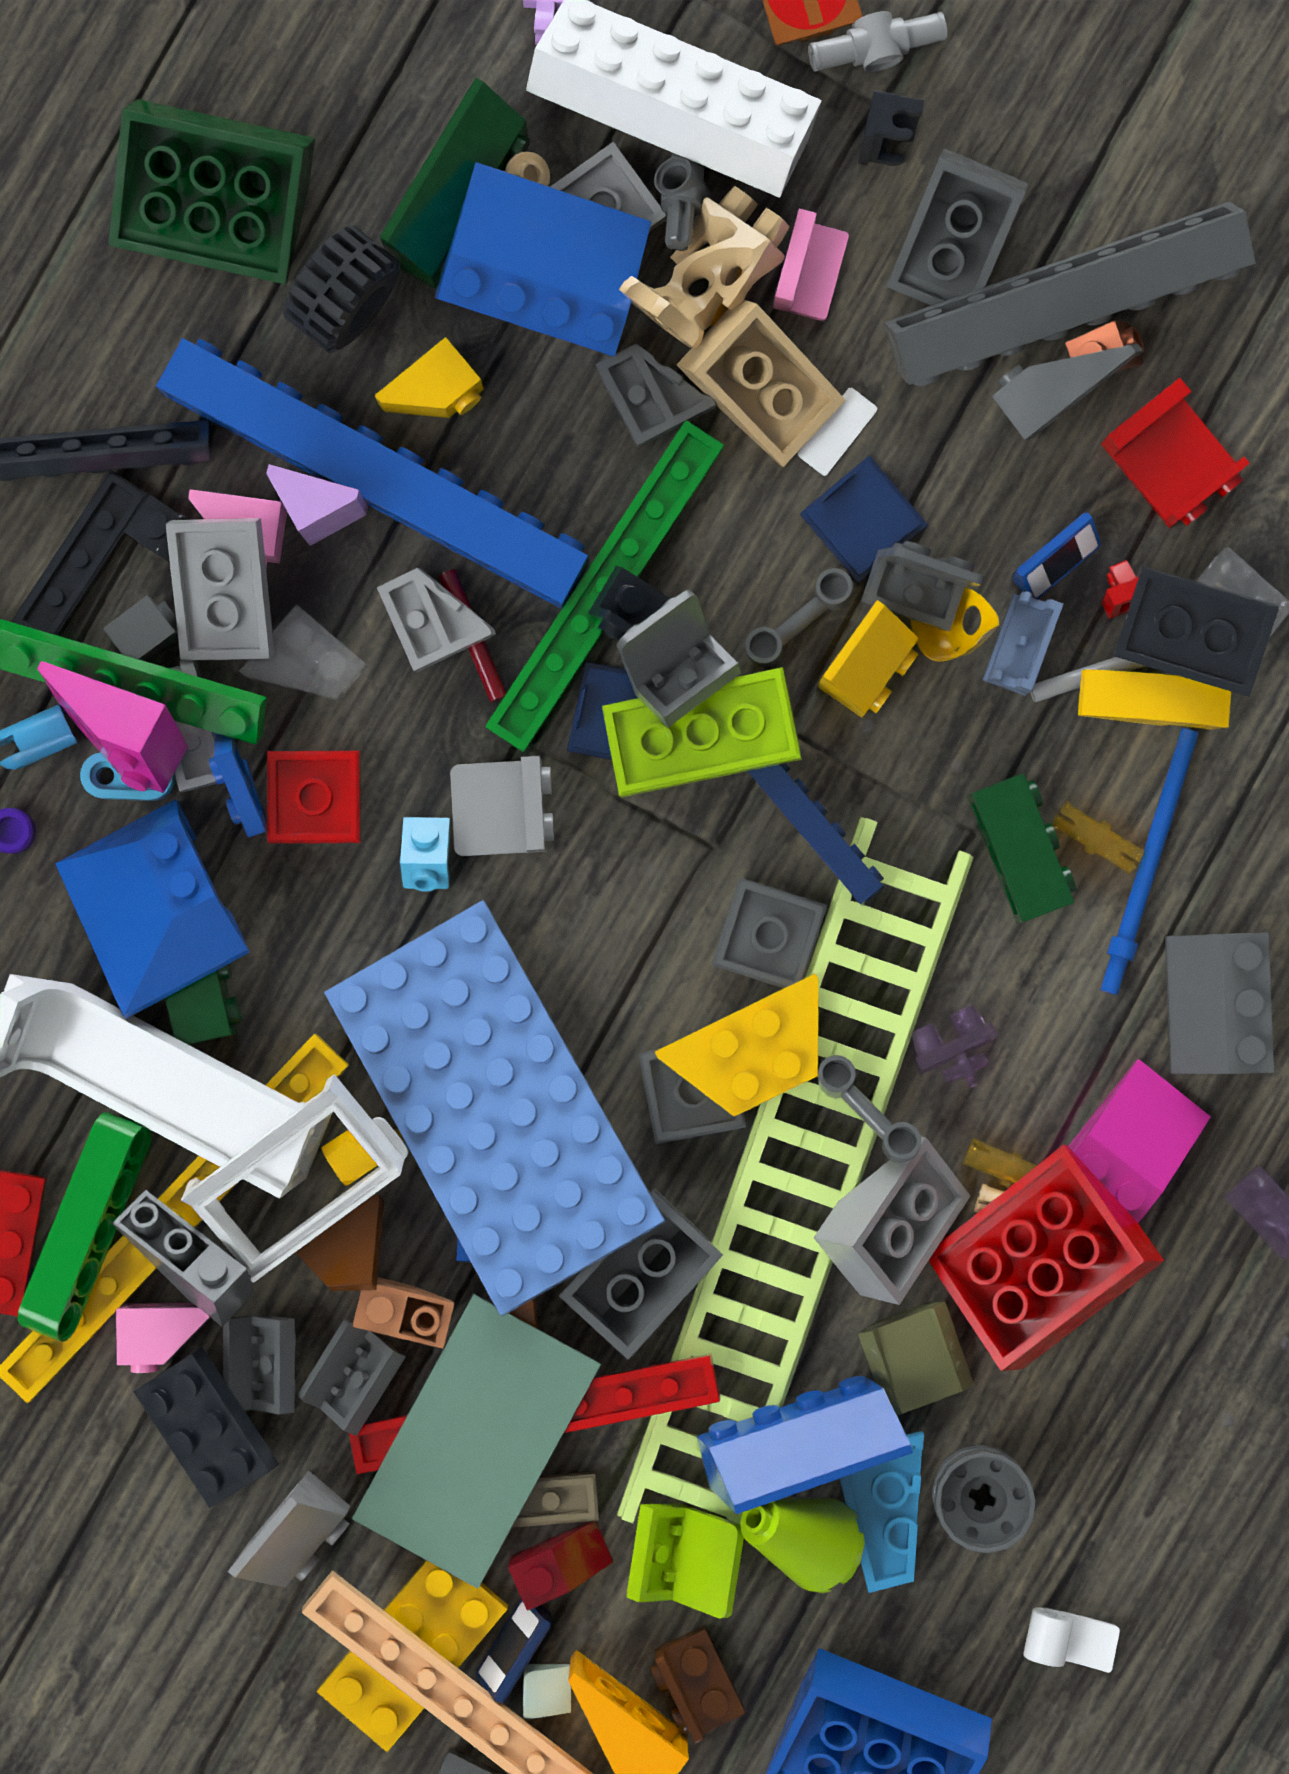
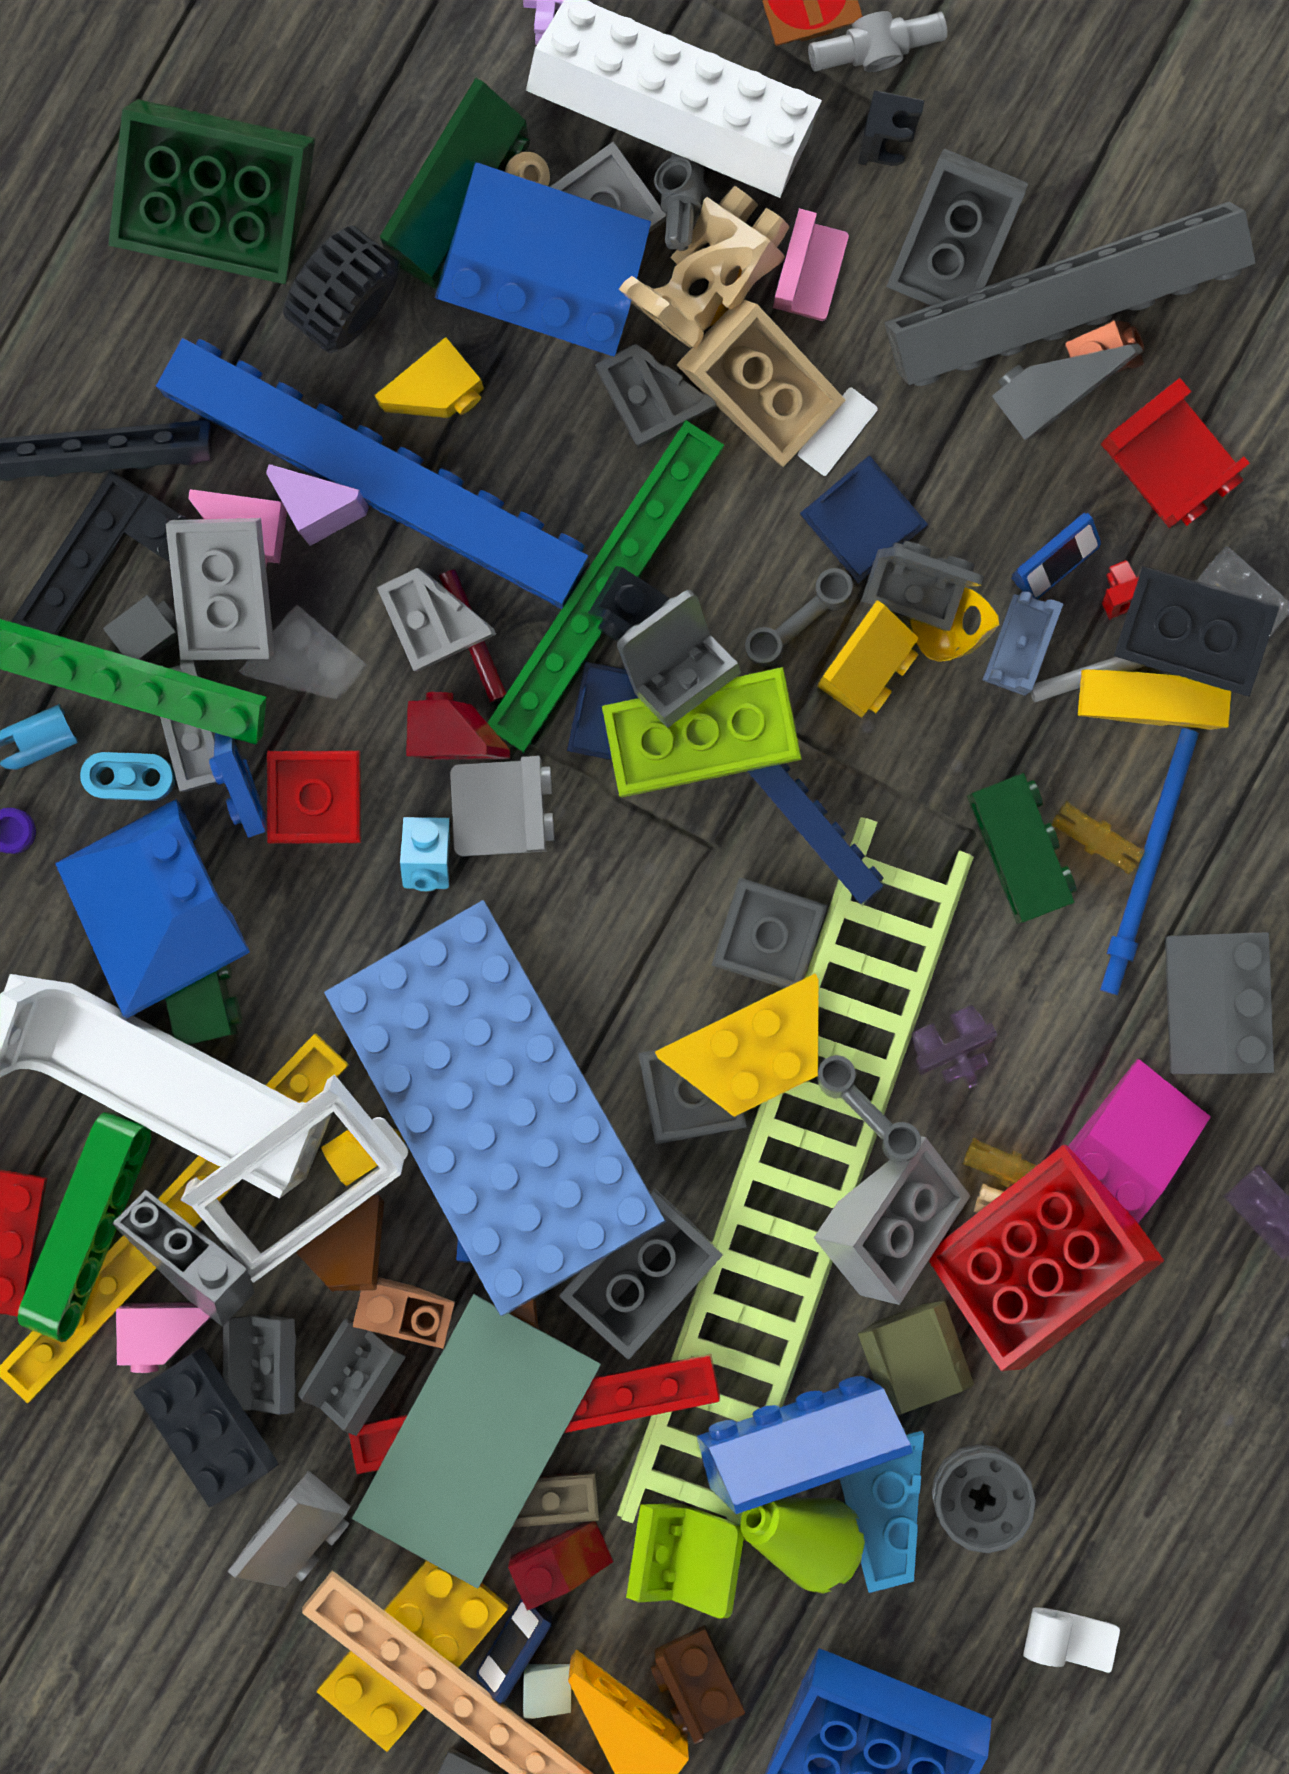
dark pink slope [37,661,188,793] -> none
none -> dark red slope [406,692,510,760]

